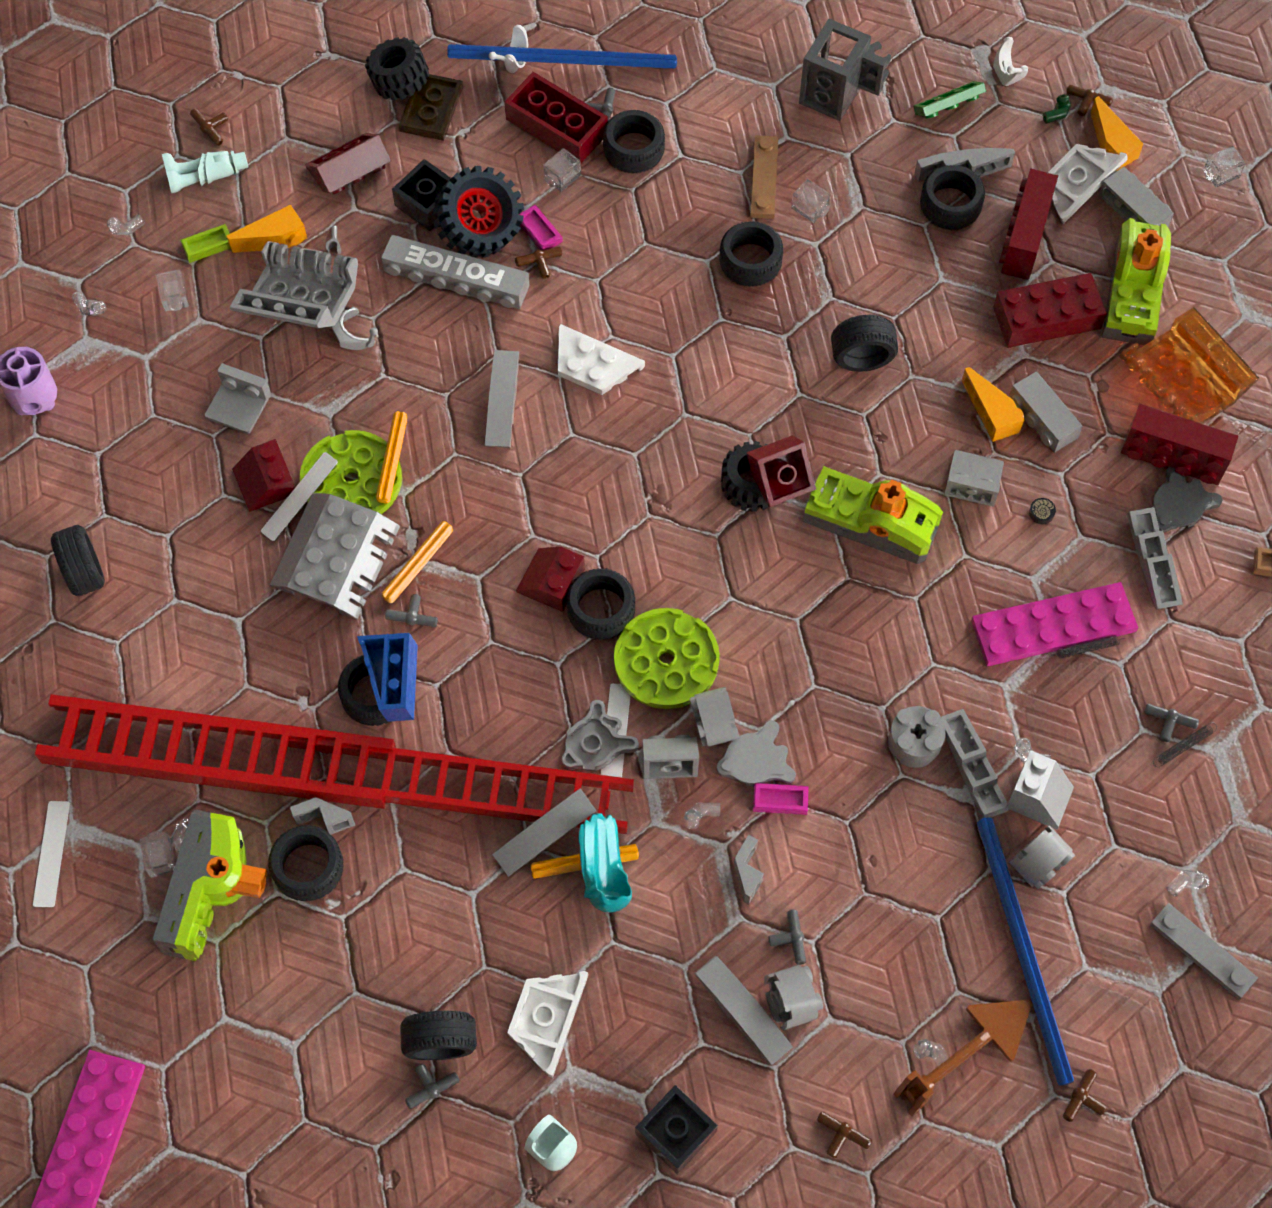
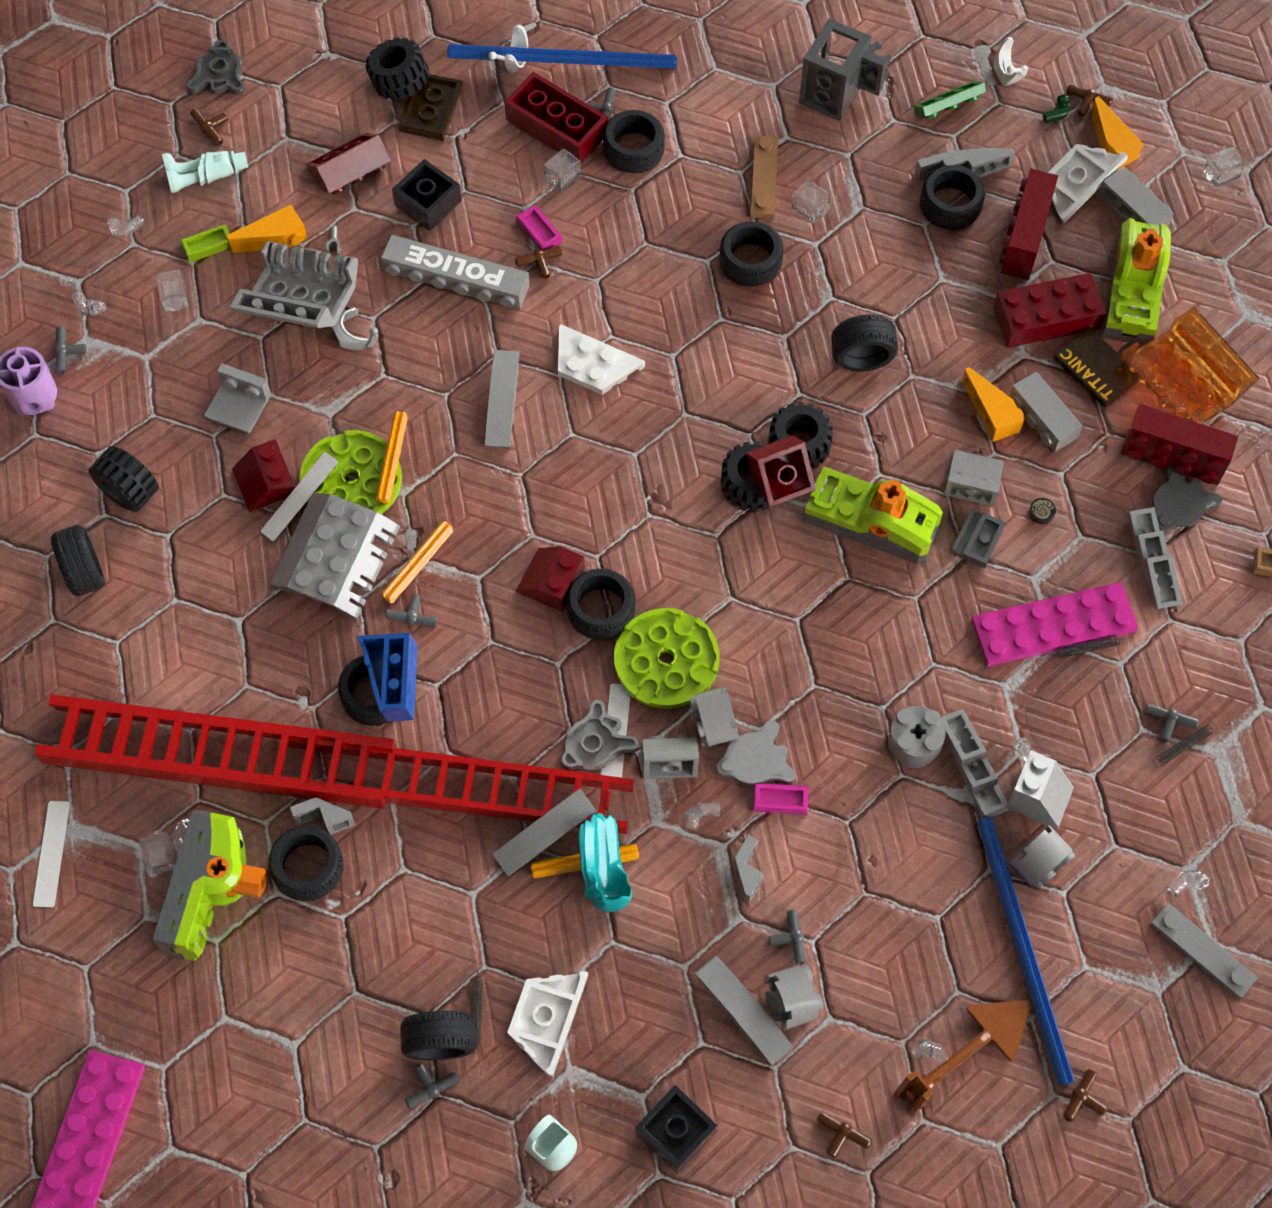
black wheel [433,166,524,258] -> none
none -> dark grey piece [54,326,87,374]
none -> black tyre [88,446,159,512]
none -> dark grey tile [186,40,245,95]
none -> dark grey piece [471,971,483,1054]
none -> black tyre [768,402,833,469]
none -> dark grey plate [951,508,1007,568]
none -> dark brown tile [1053,327,1142,408]

